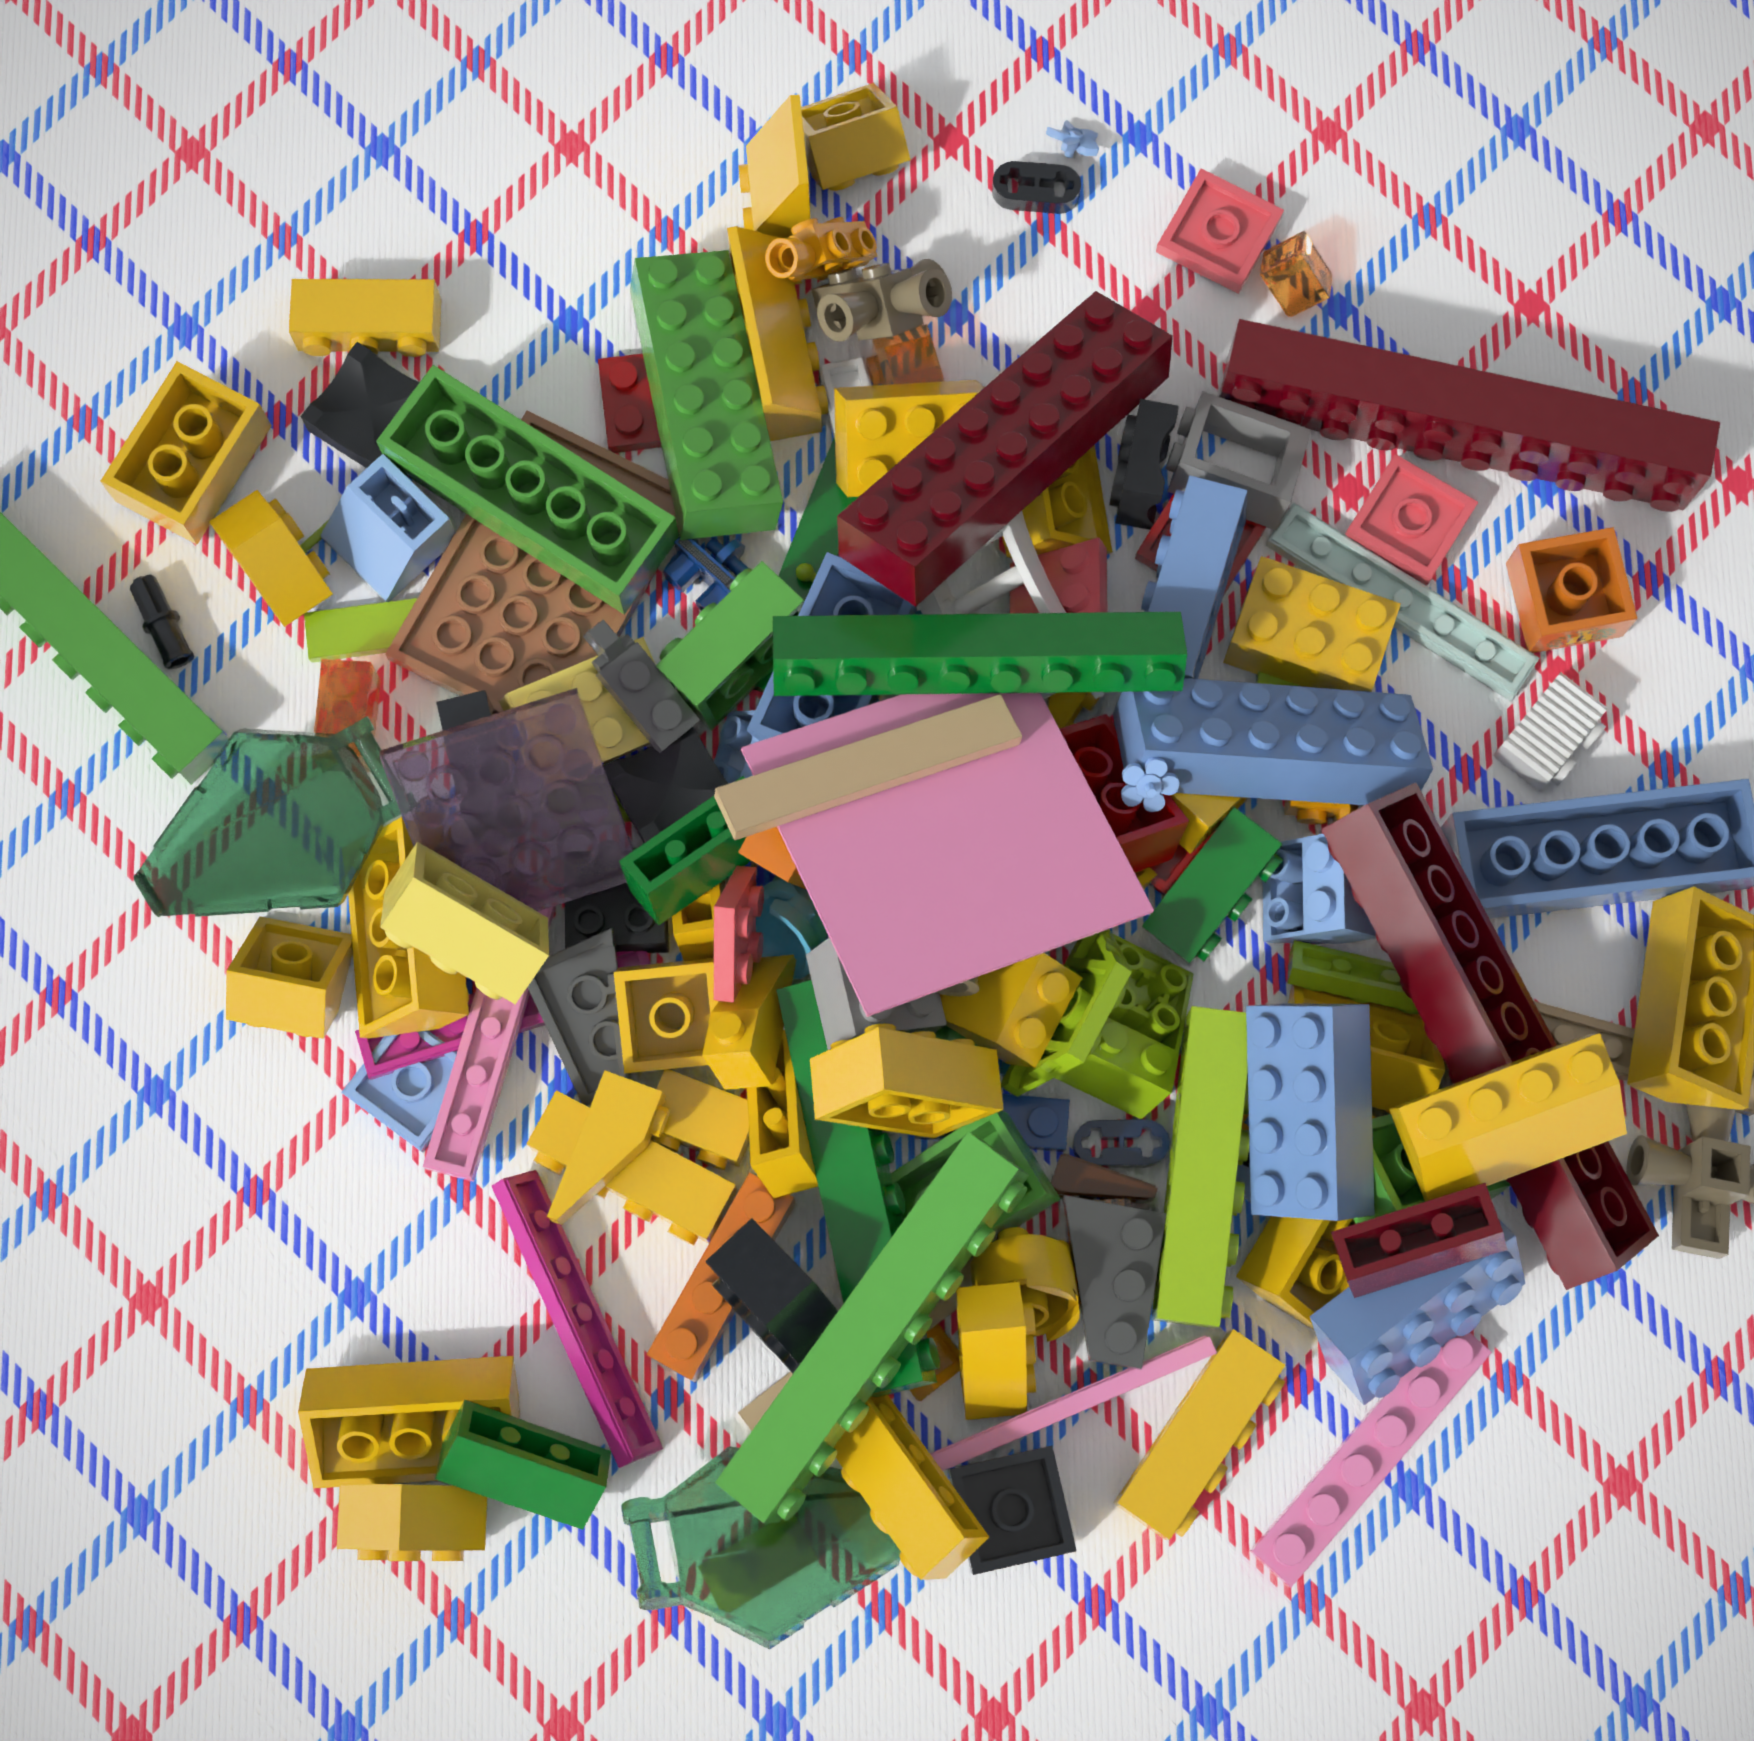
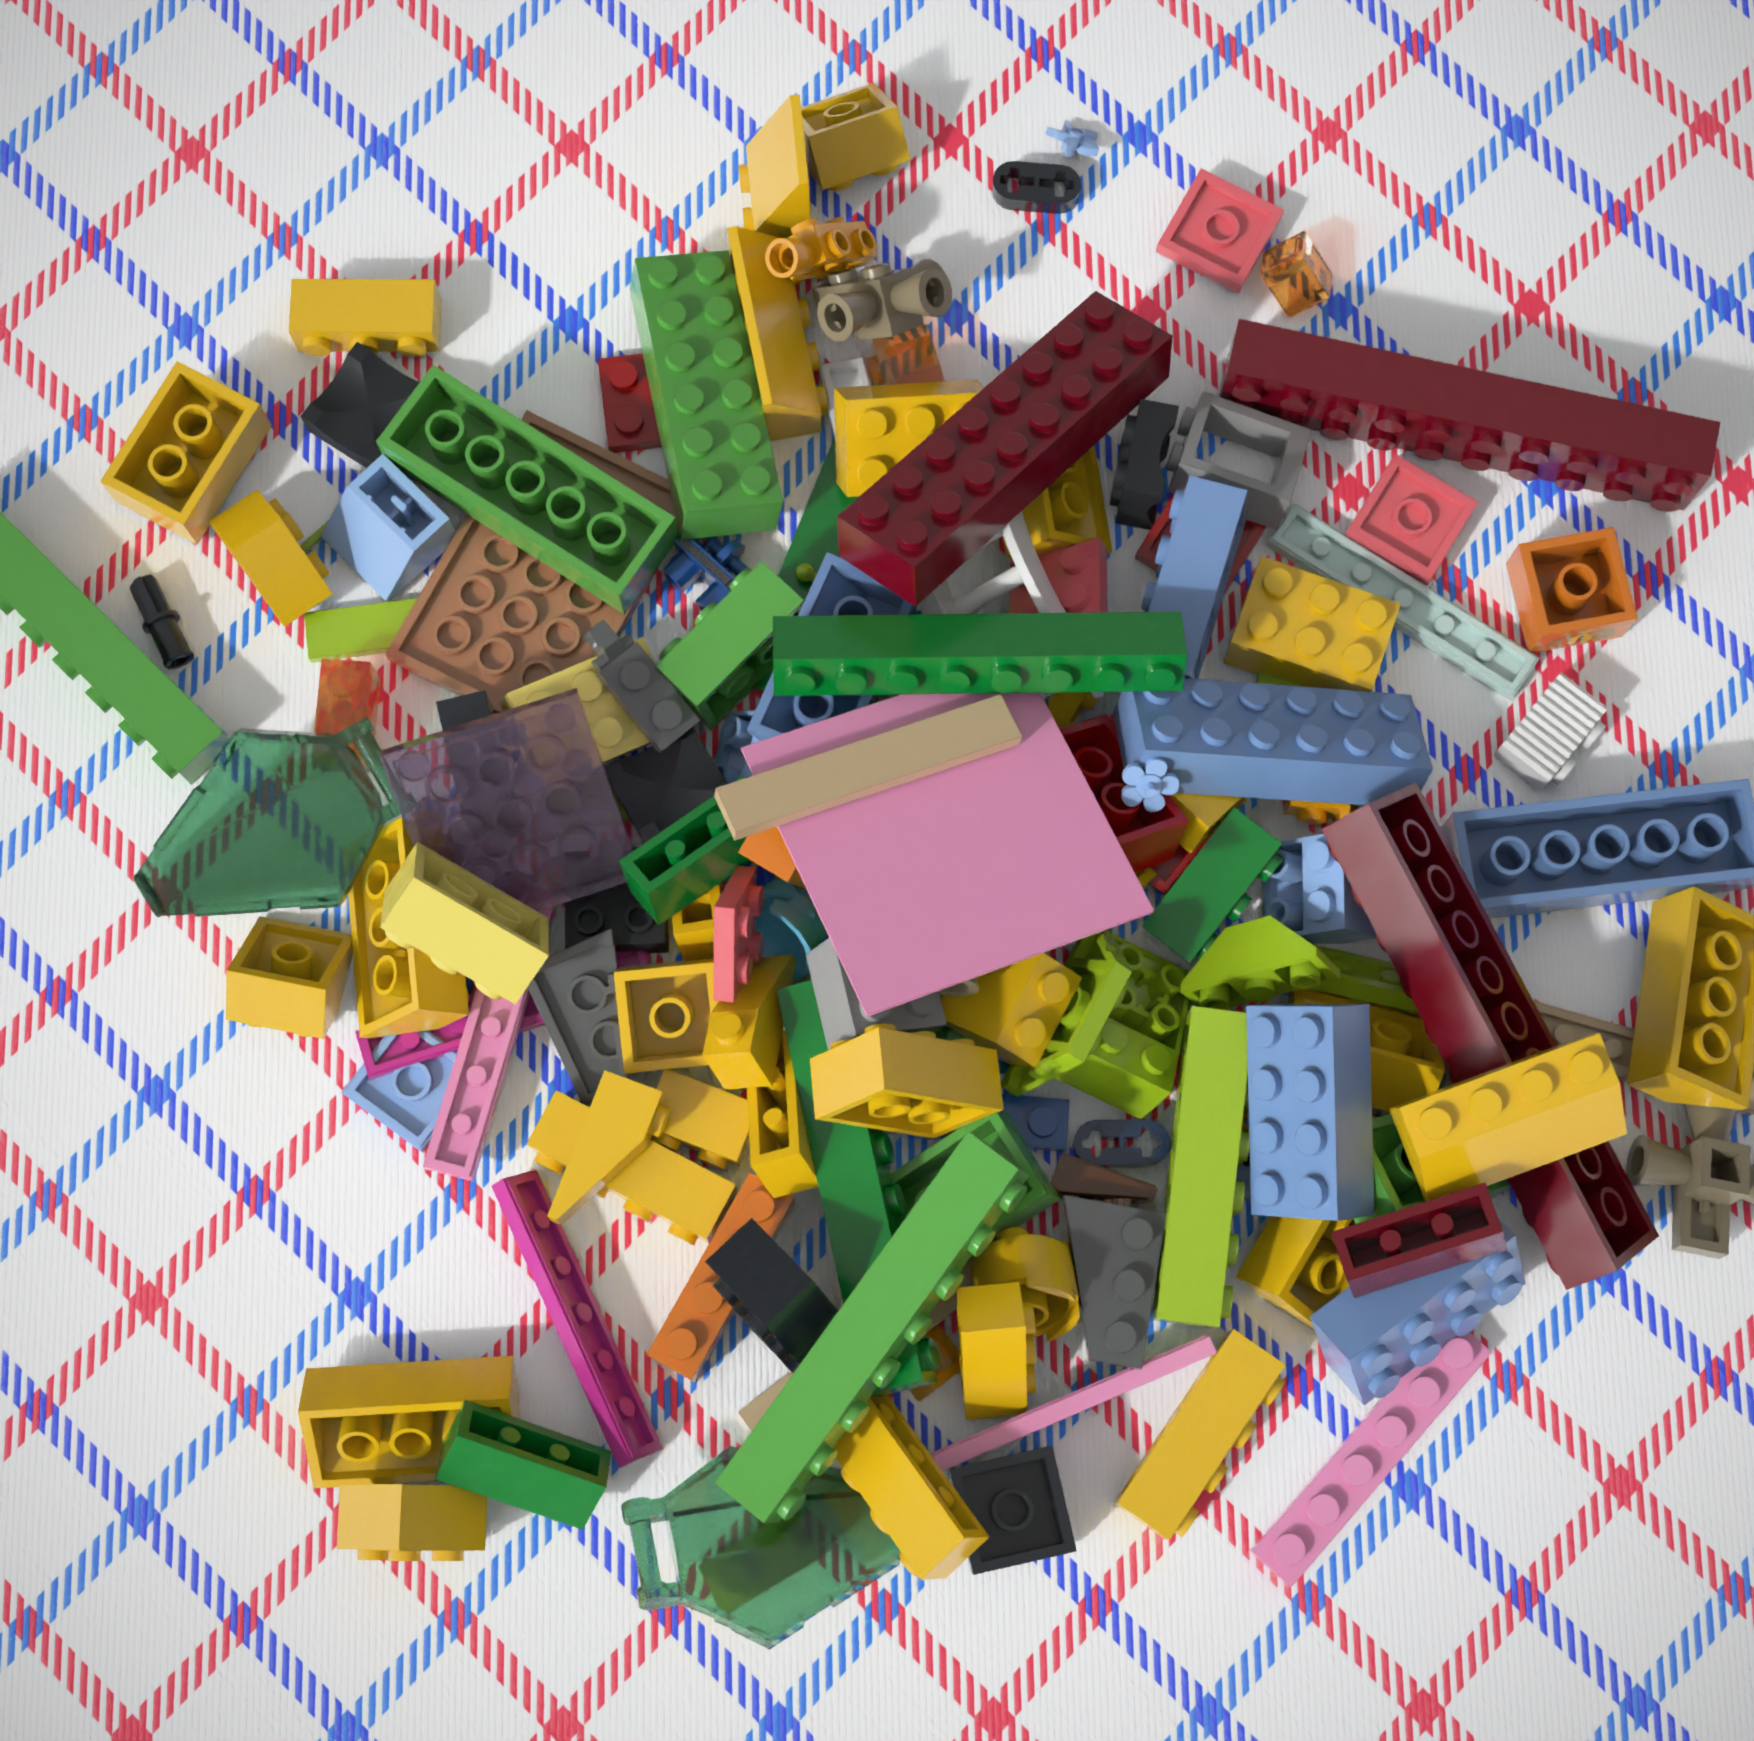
none -> lime slope [1180,916,1340,1010]

